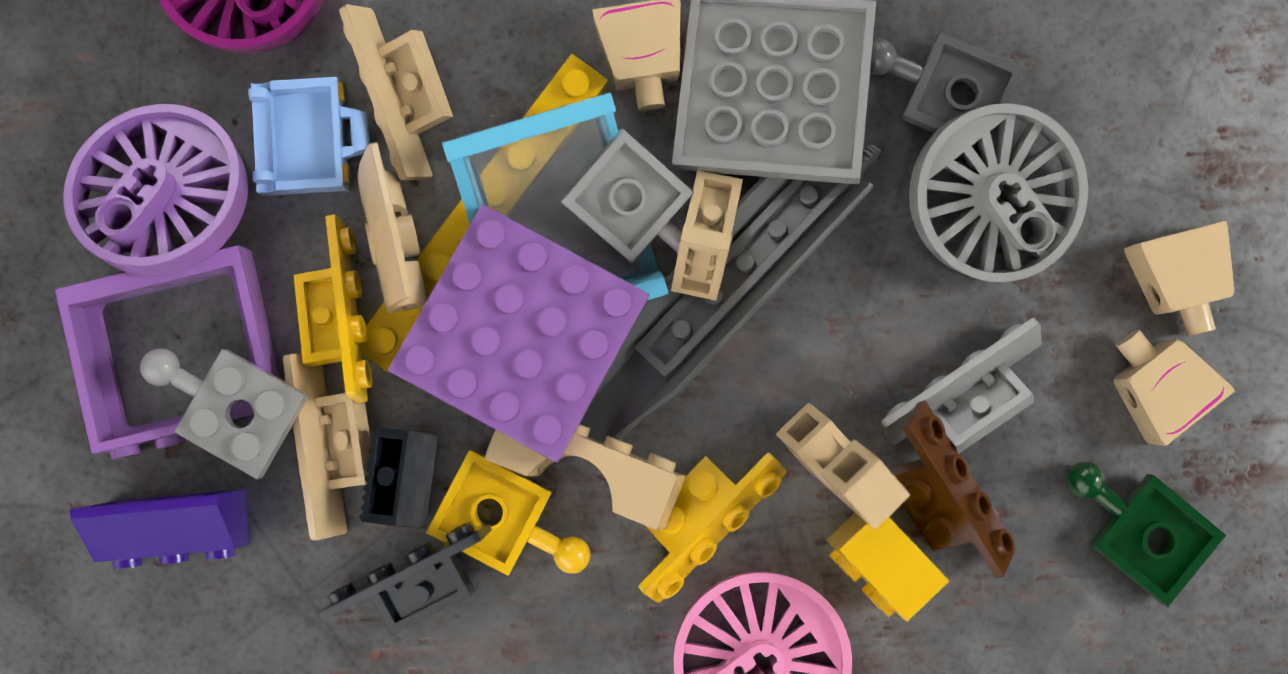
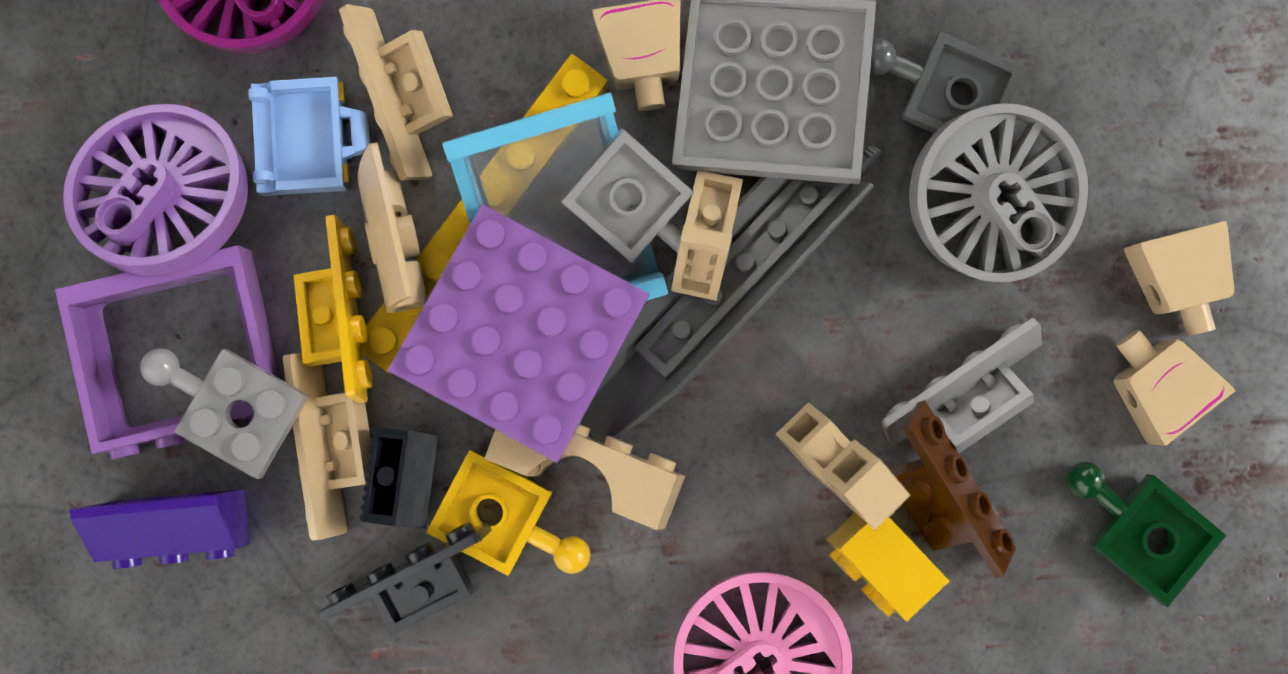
yellow bracket [638,453,787,603] -> none

